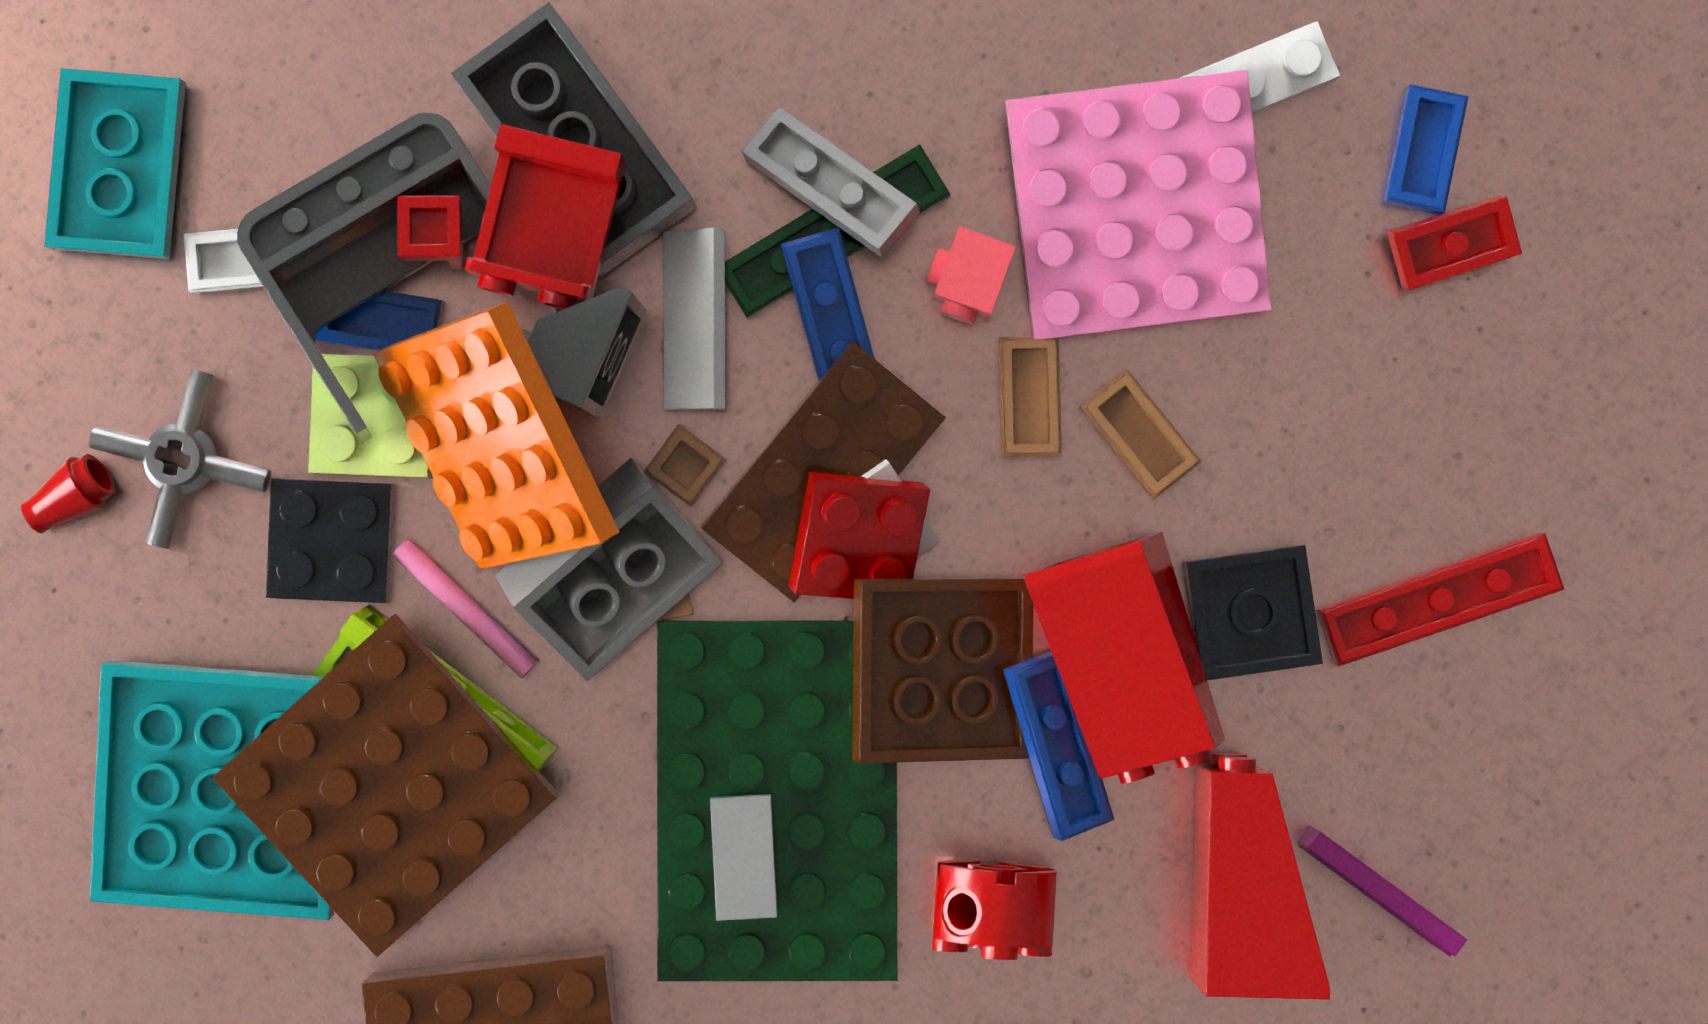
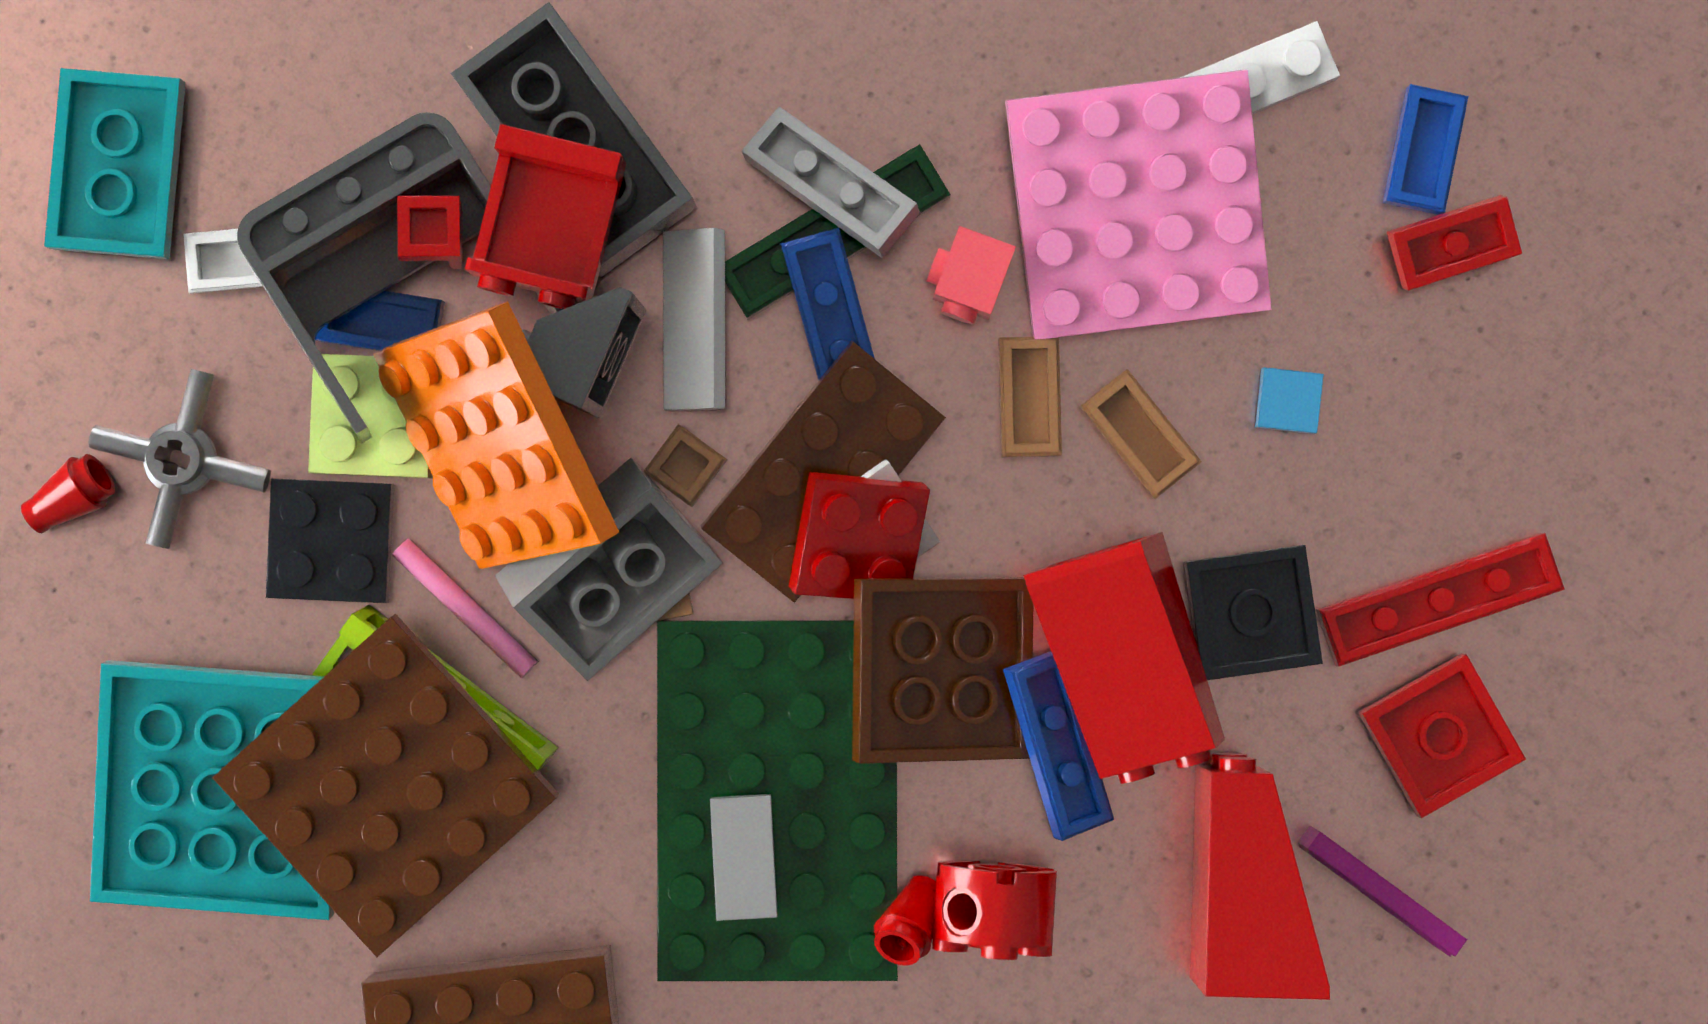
none -> red cone [874,875,936,966]
none -> dark azure tile [1255,367,1324,434]
none -> red plate [1358,654,1526,818]

